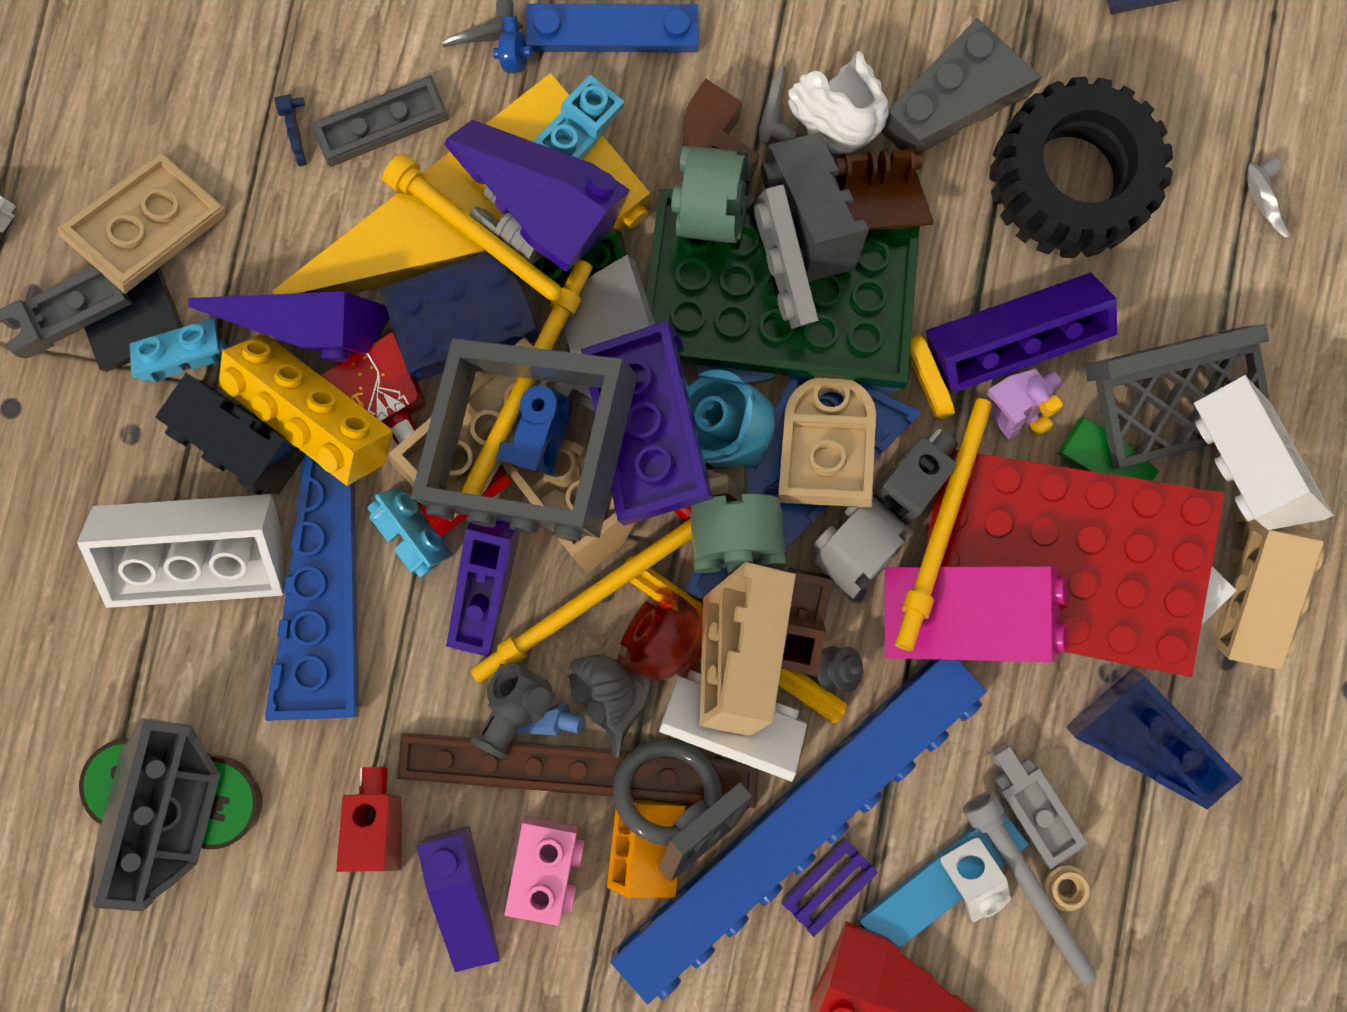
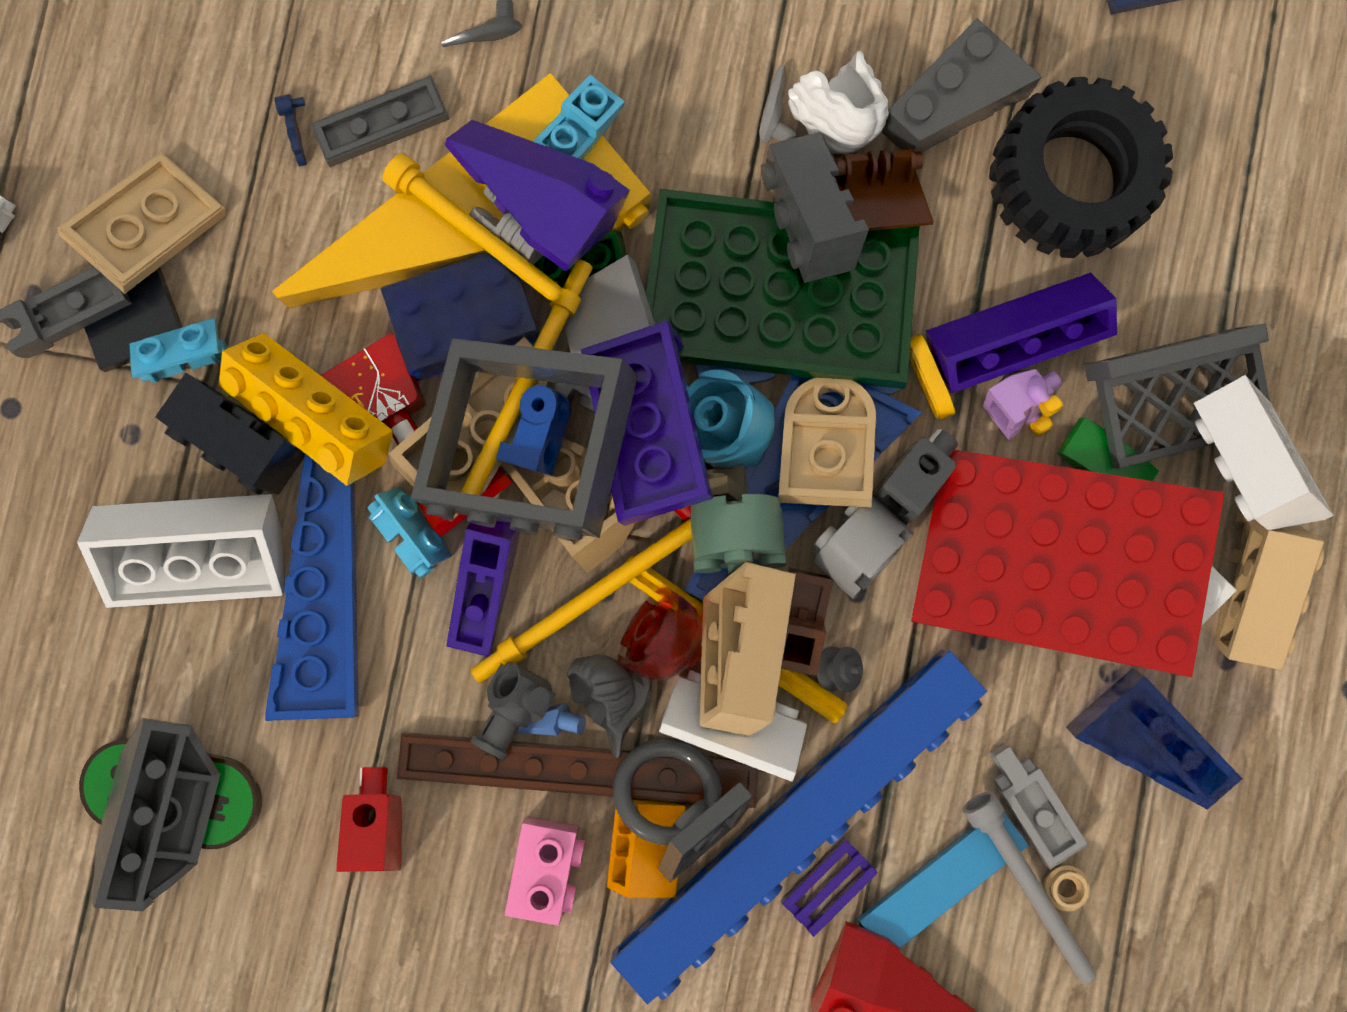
dark purple wedge [188,291,392,362] -> none
dark purple slope [417,826,500,972] -> none
blue piece [493,16,533,74] -> none
blue plate [526,4,698,52] -> none
sand green brick [671,146,750,243] -> none
reddish brown brick [683,79,760,183] -> none
light grey wing [750,184,818,329] -> none
dark pink panel [885,566,1068,662] -> none
yellow bar [895,398,993,651] -> none
white bracket [941,838,1011,922] -> none
light grey bar [1247,157,1291,238] -> none

